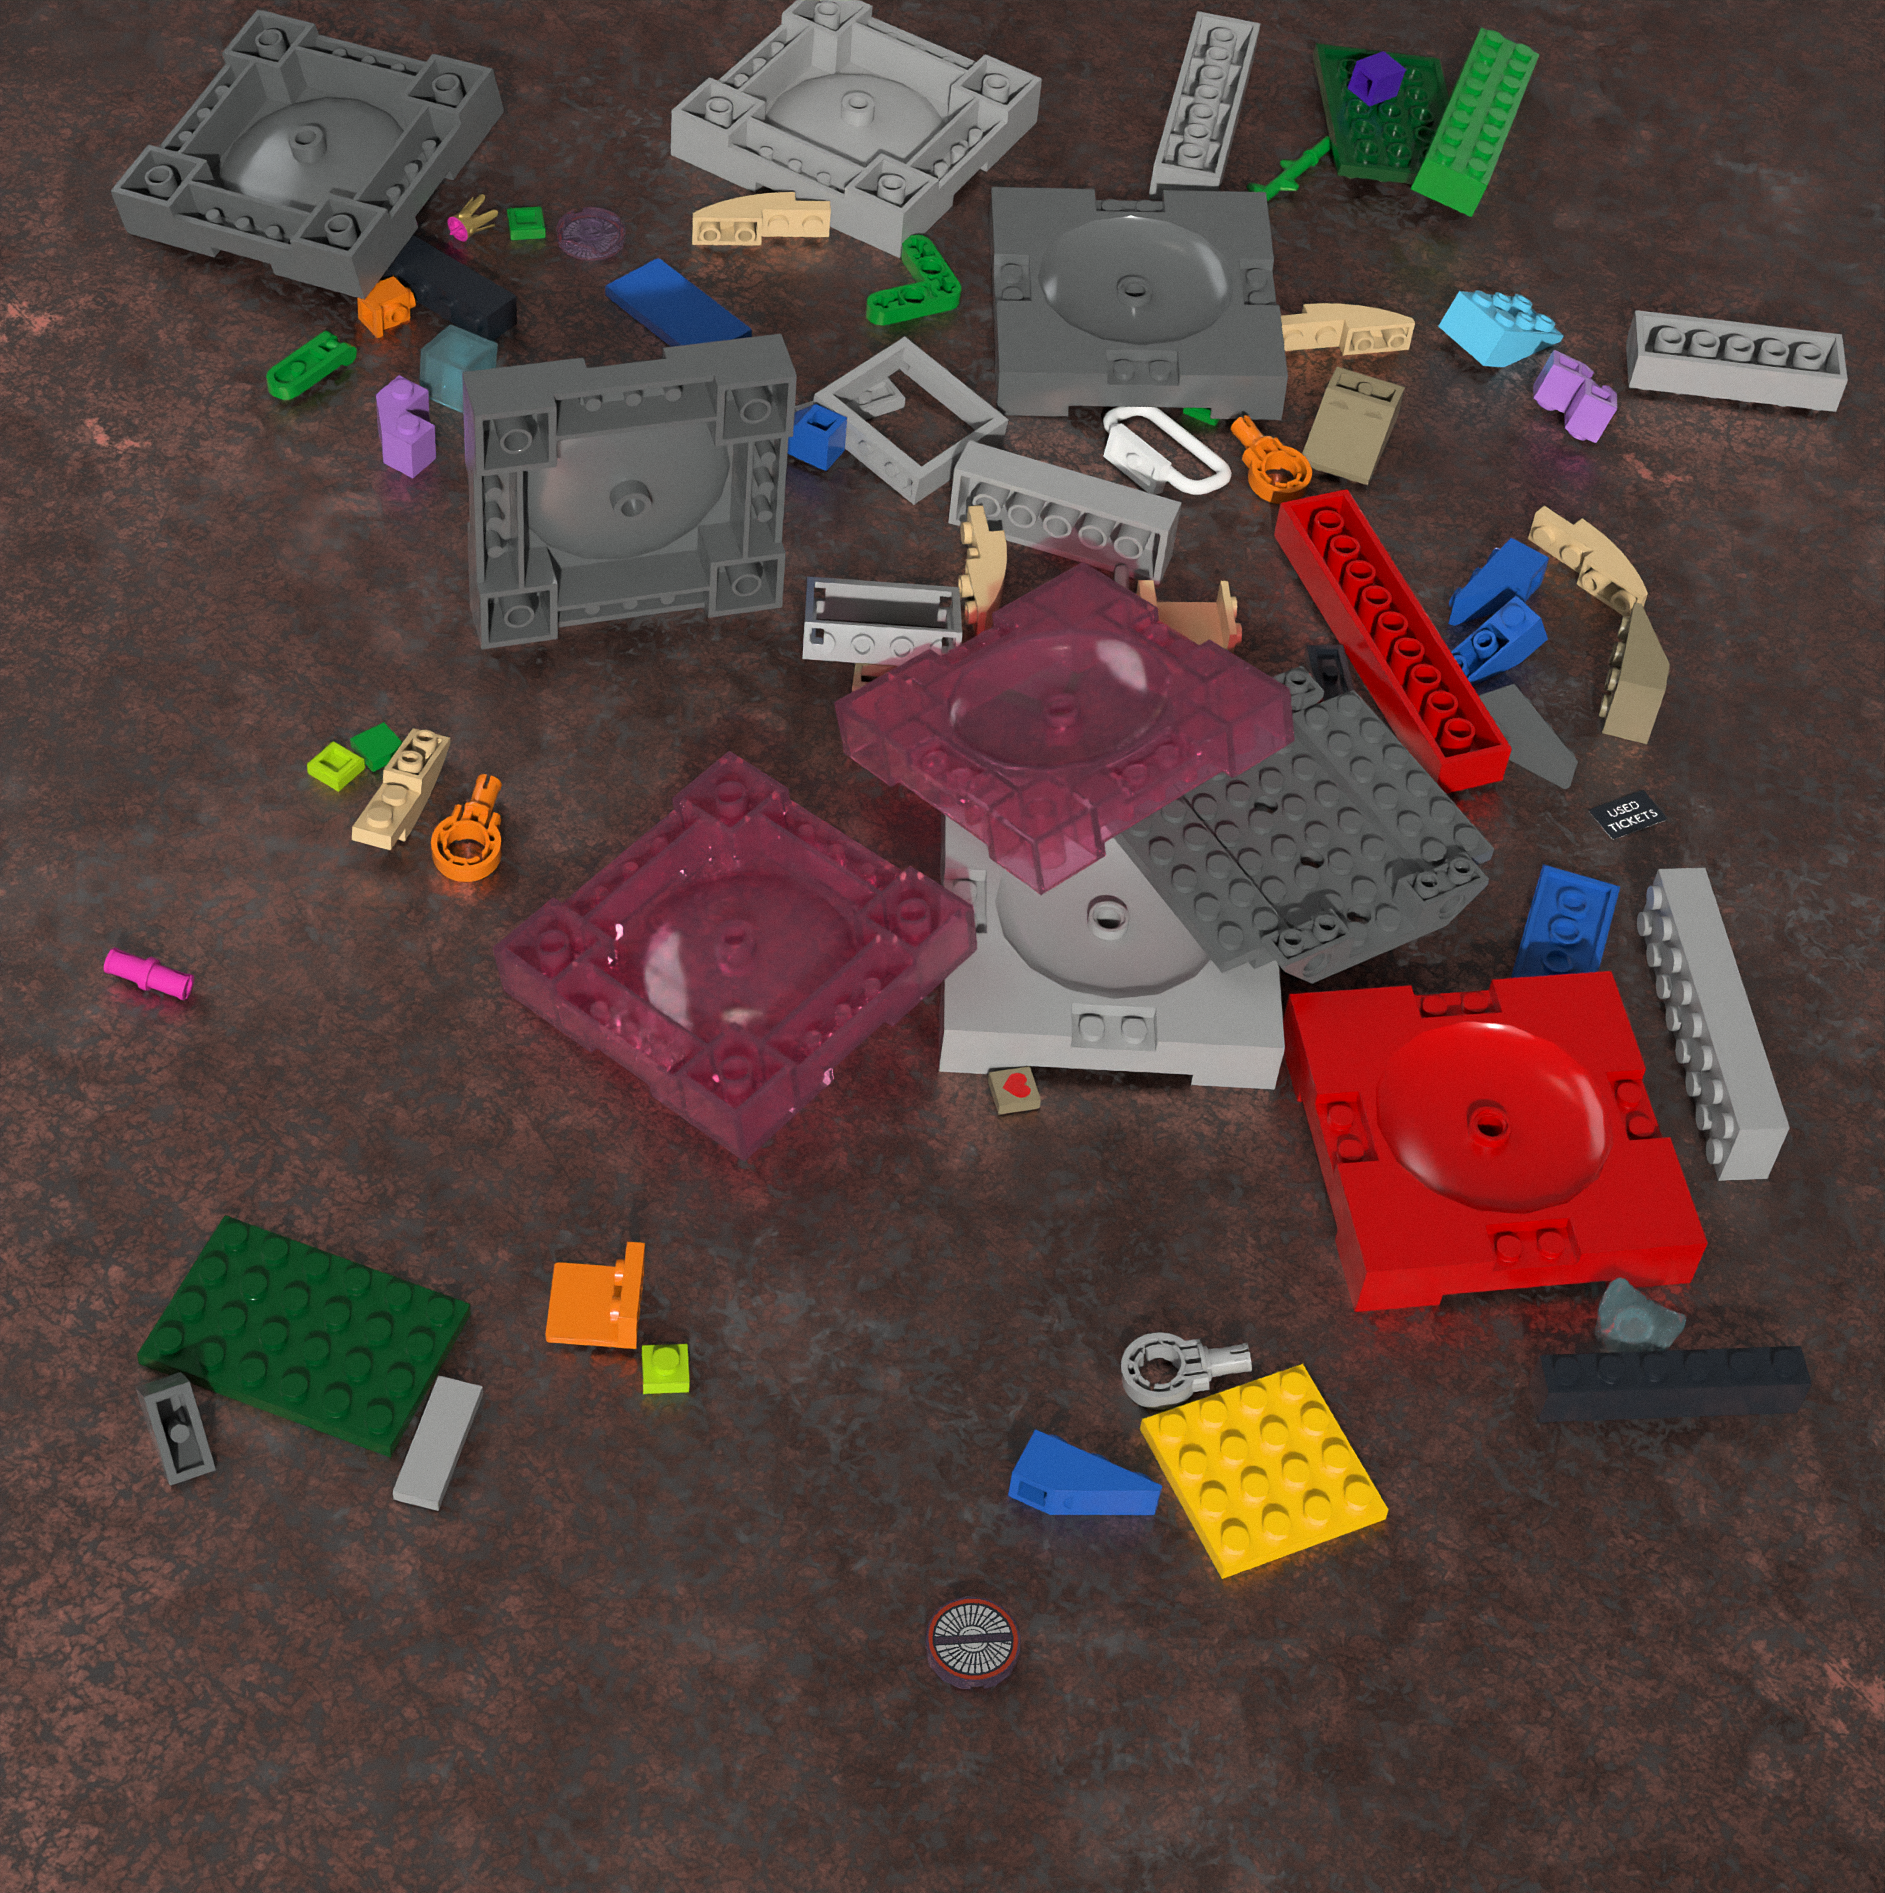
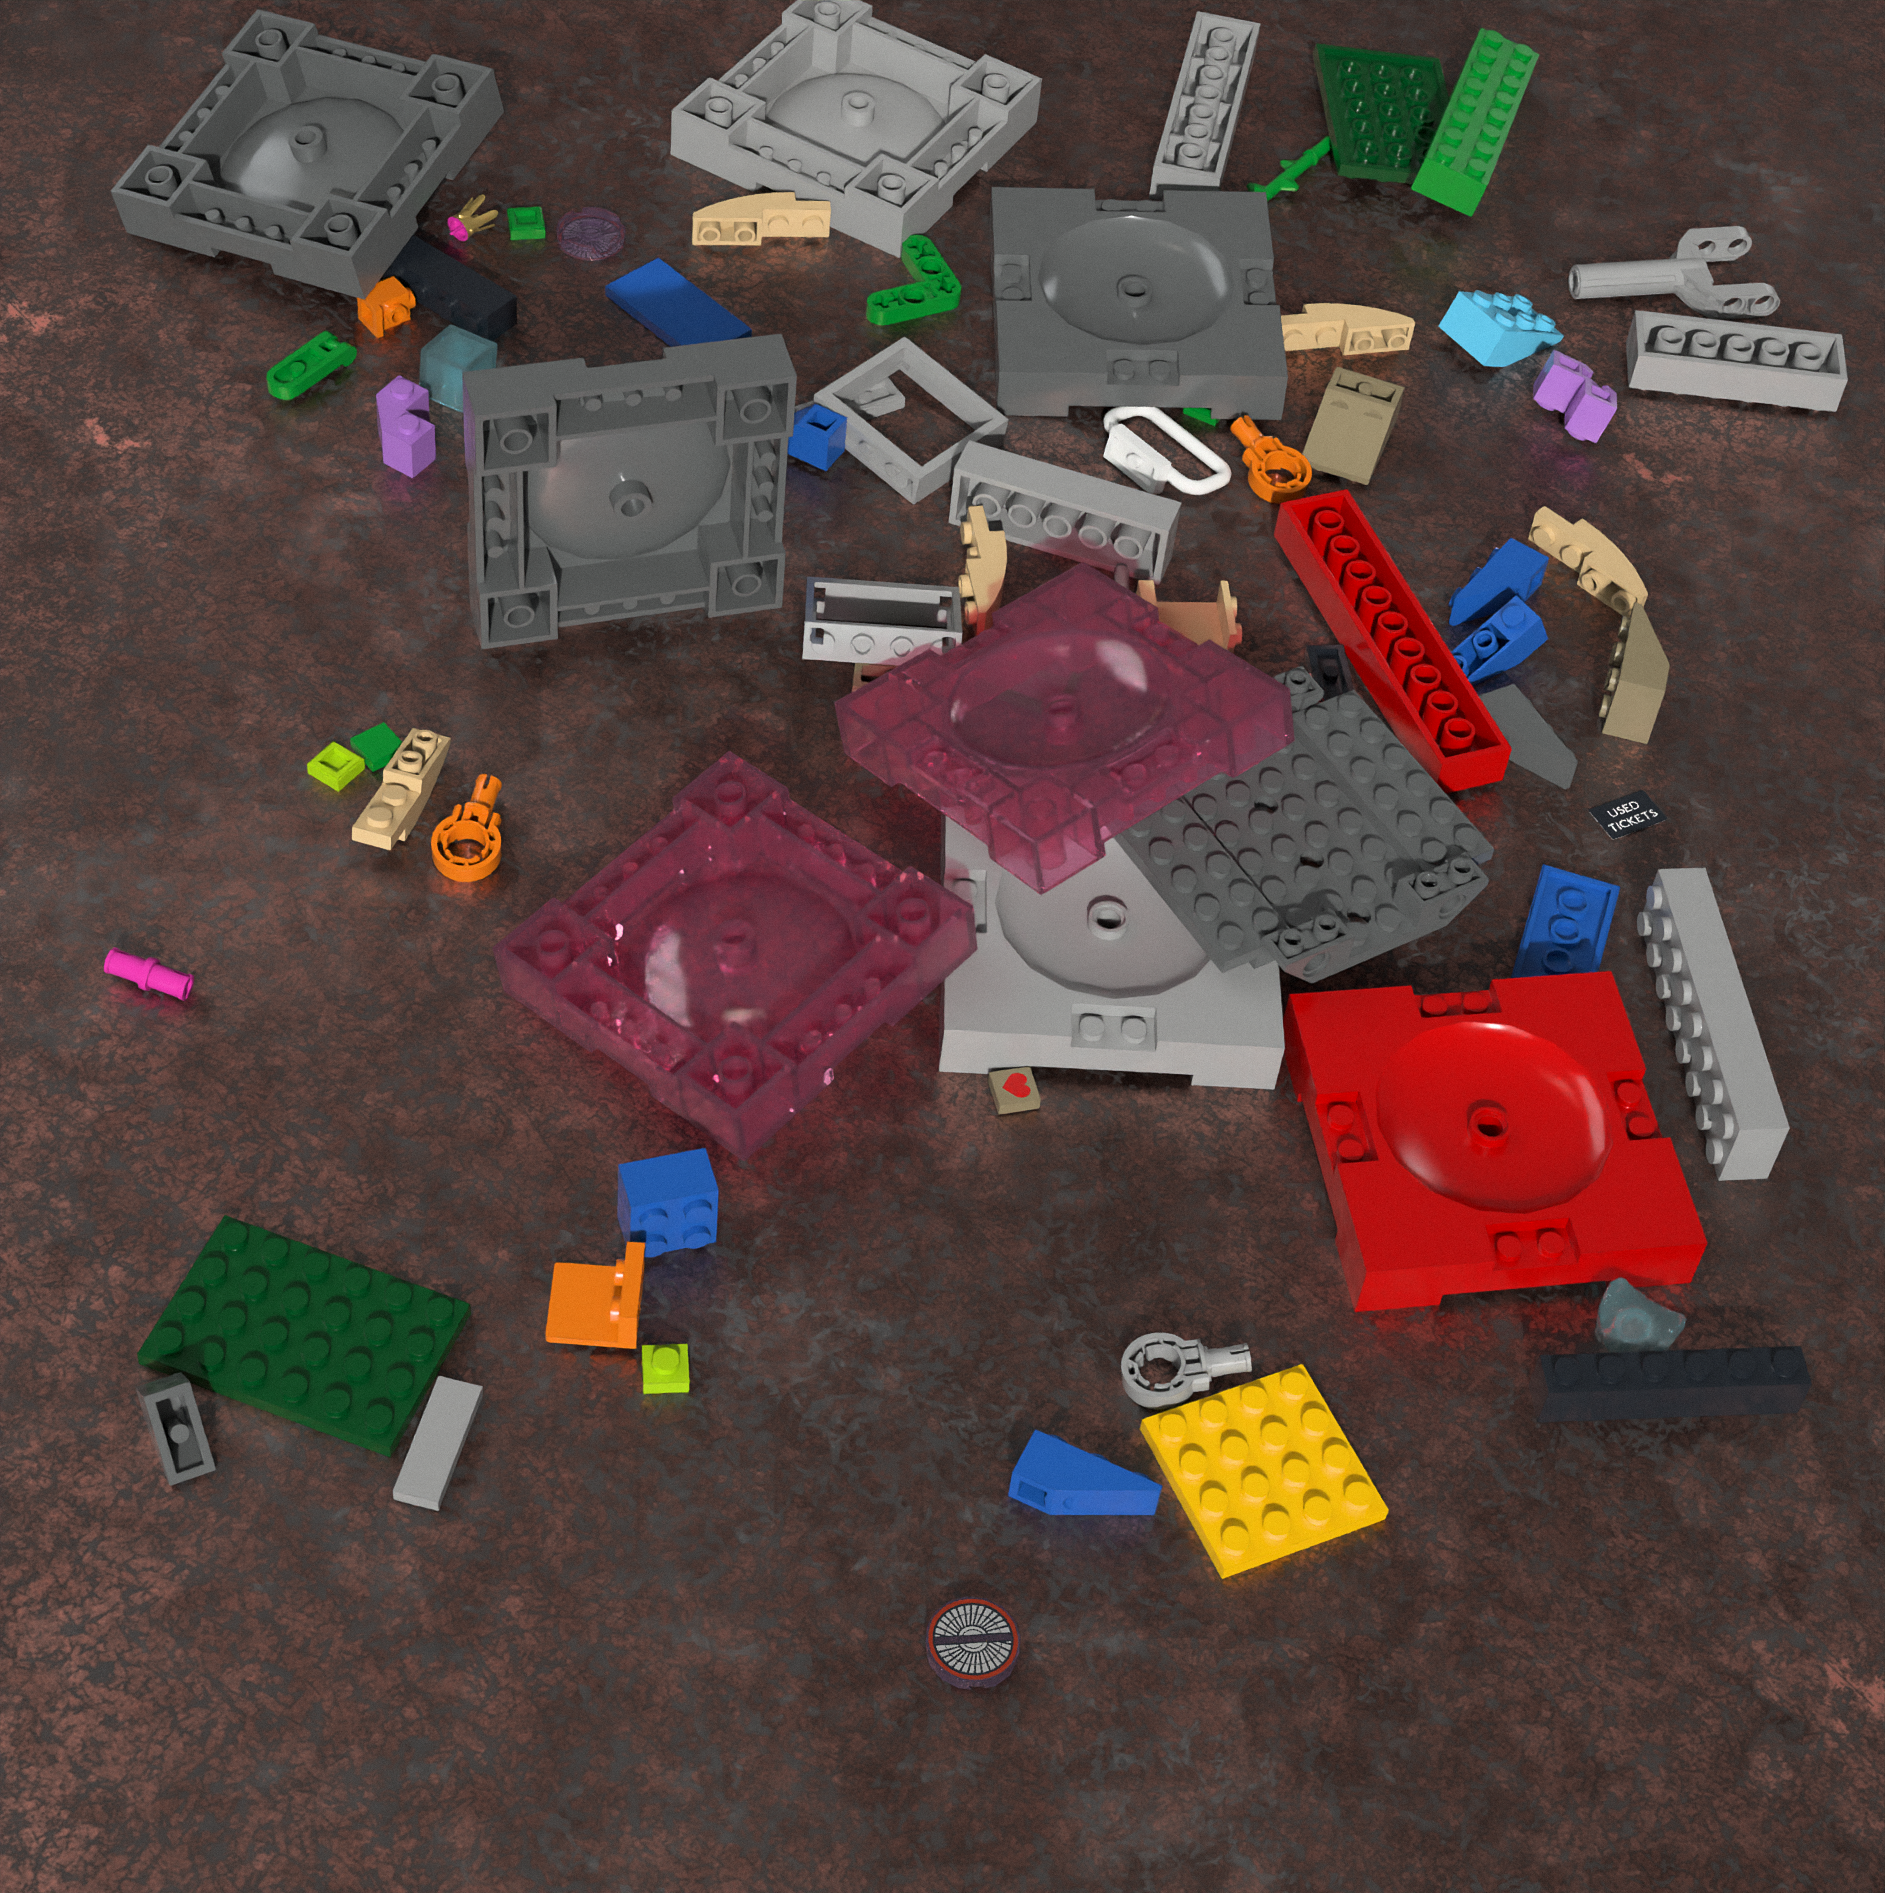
dark purple brick [1348,51,1406,106] -> none
none -> blue brick [617,1148,719,1257]
none -> light grey piece [1568,226,1780,320]

